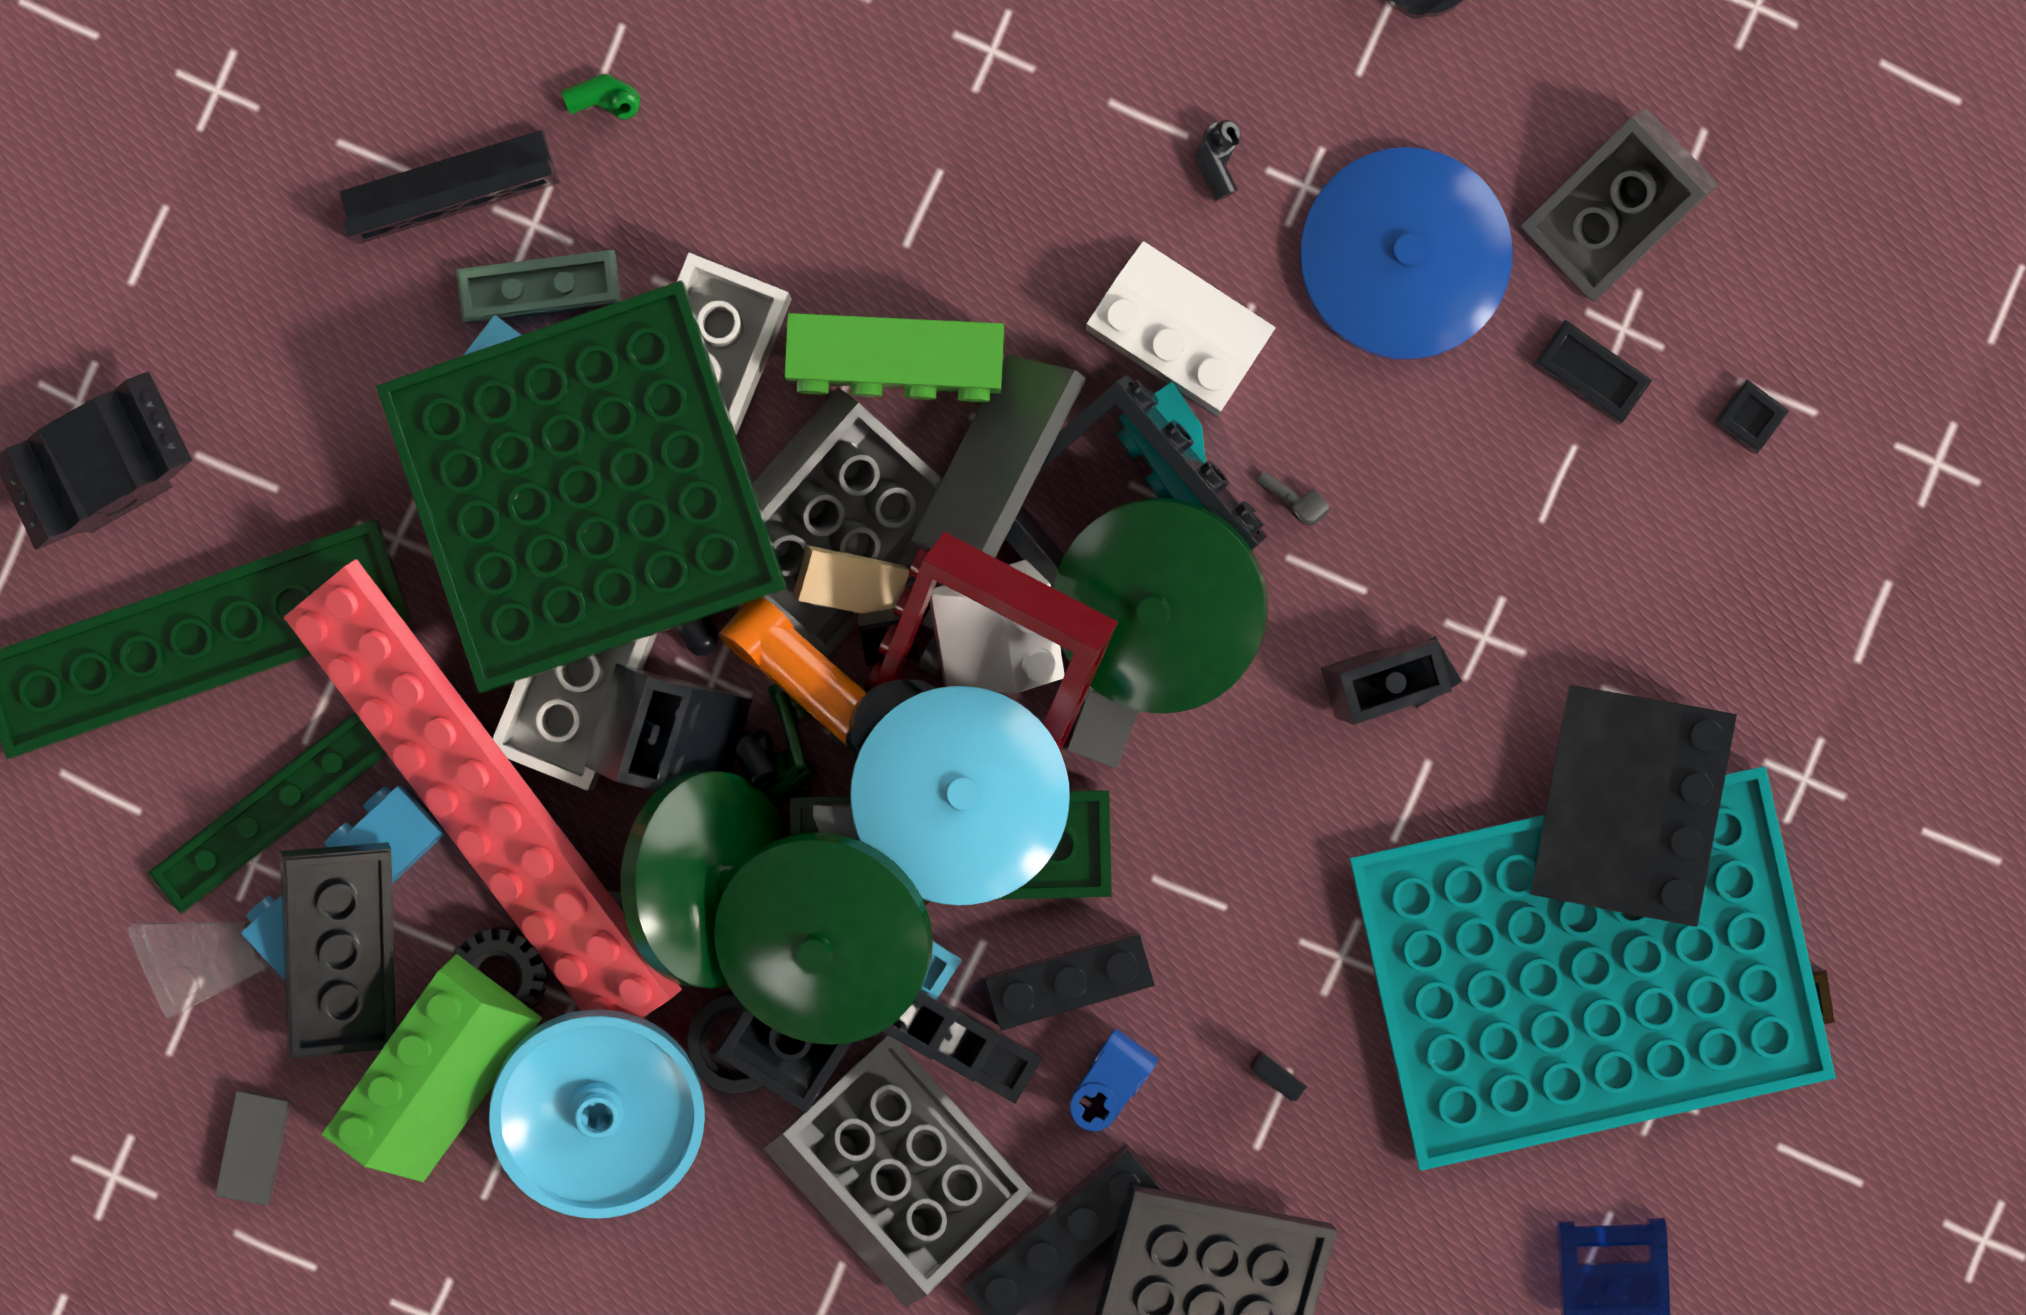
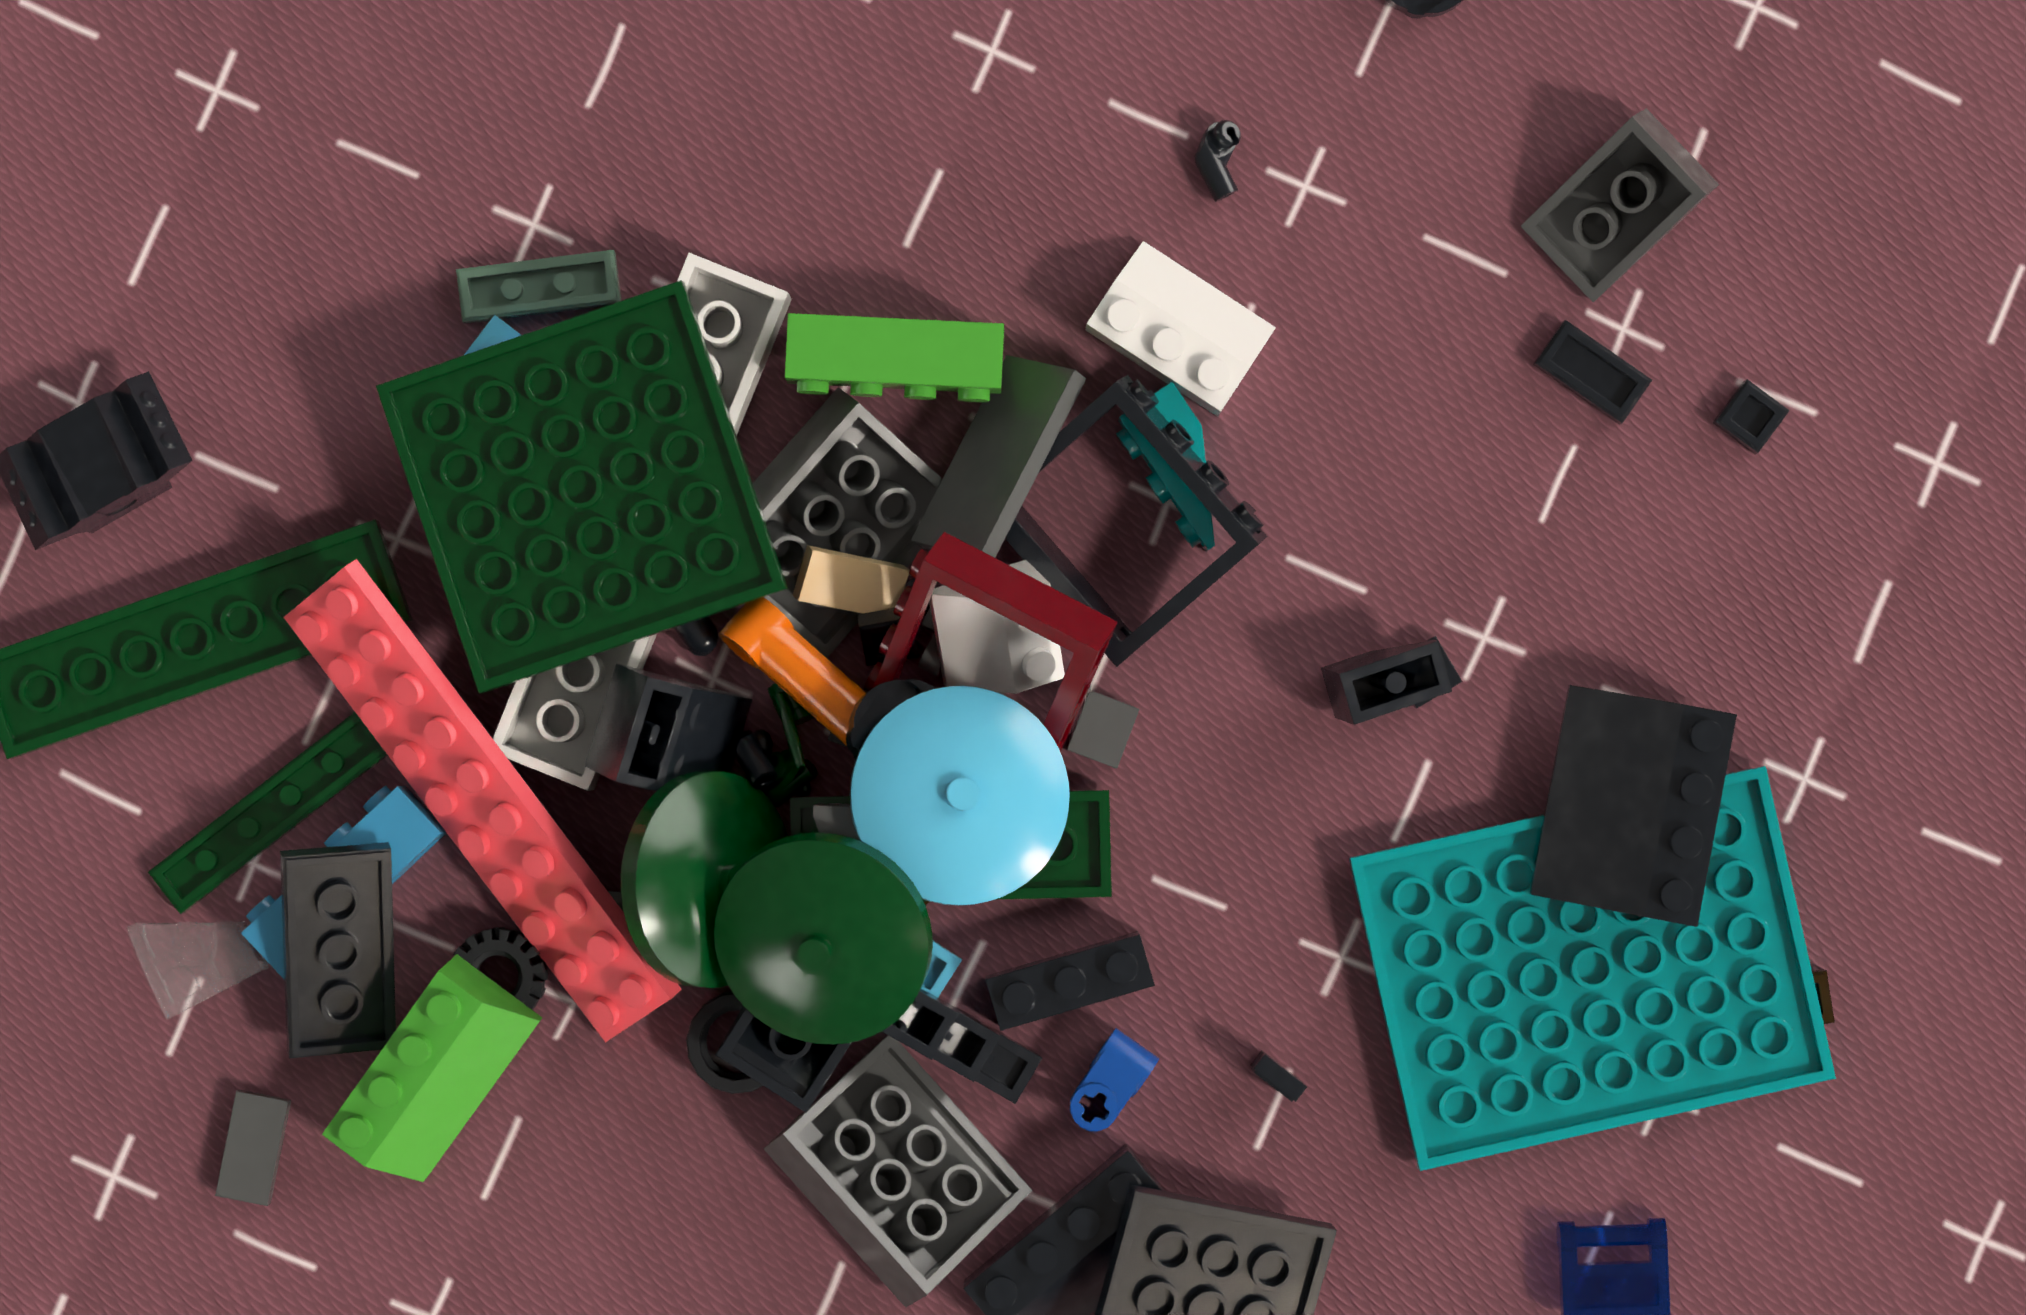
black fence [339,130,560,244] -> none
medium azure dish [489,1009,705,1219] -> none
green arm [561,74,640,120] -> none
dark green dish [1054,498,1268,714] -> none
dark grey hand [1258,472,1330,525] -> none
blue dish [1299,147,1513,360] -> none

